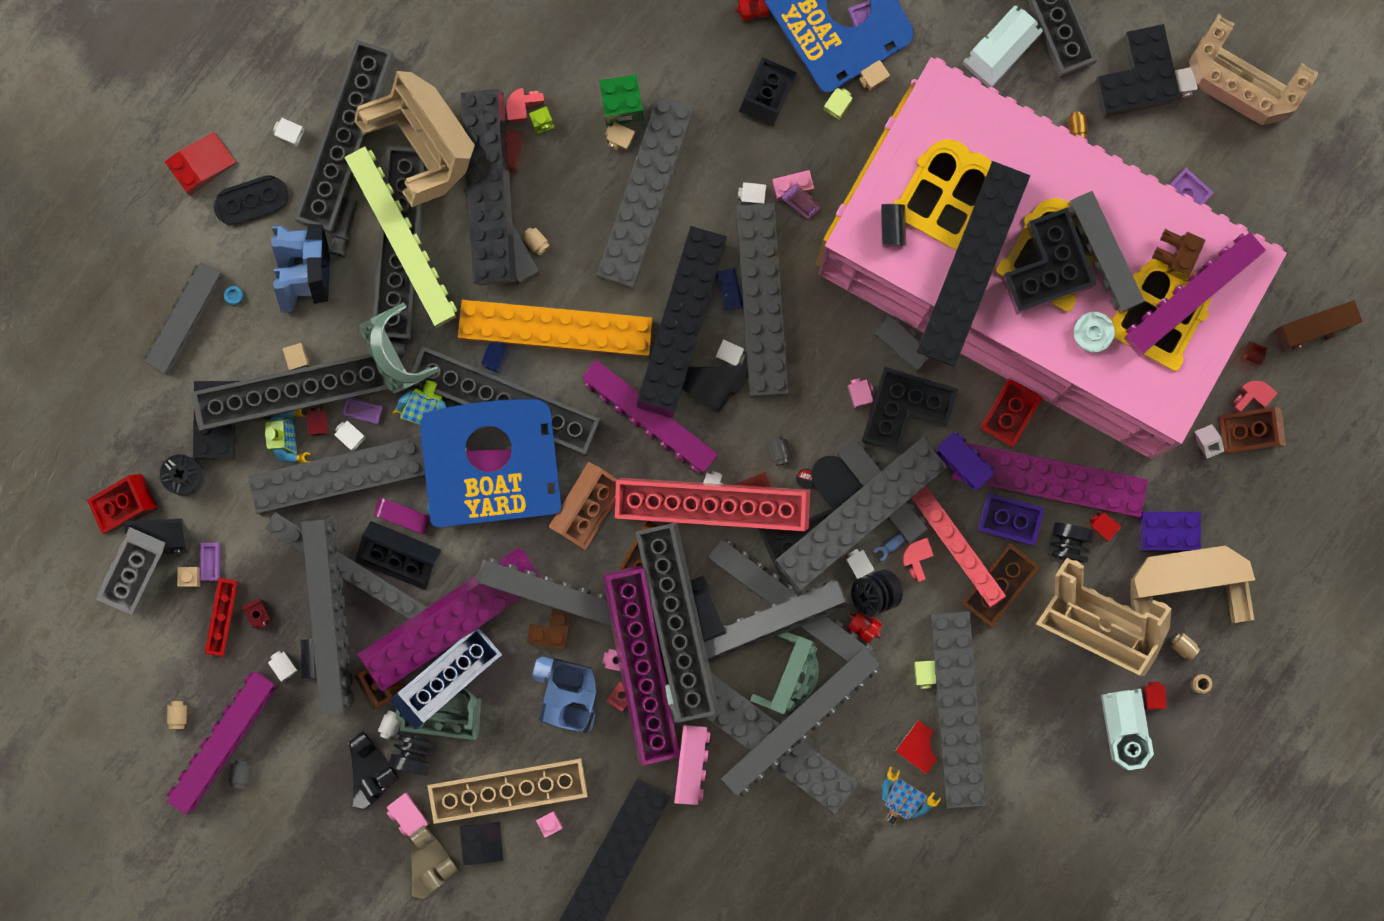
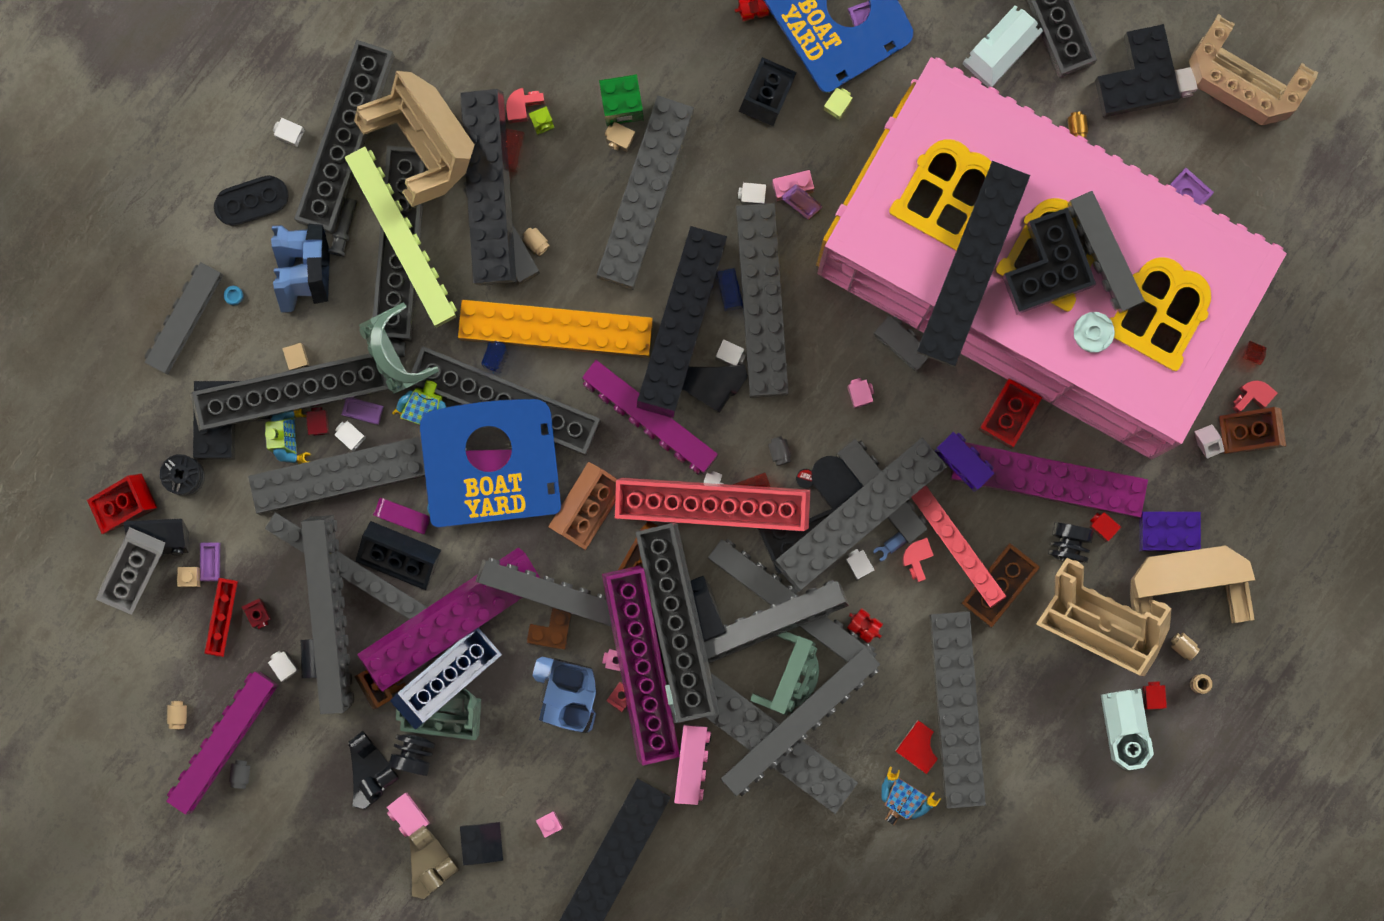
red slope [164,132,236,196] -> none
white brick [378,710,401,740] -> none
tan brick [427,758,588,824] -> none
black wheel [851,569,903,617] -> none
tan brick [859,60,890,91] -> none
black brick [862,367,958,453] -> none
black brick [881,204,906,247] -> none
yellowish green brick [914,661,936,689] -> none
dark purple brick [977,493,1045,547] -> none
magenta brick [1124,232,1266,357] -> none
reddish brown brick [1152,228,1206,281] -> none
reddish brown brick [1275,300,1363,351] -> none

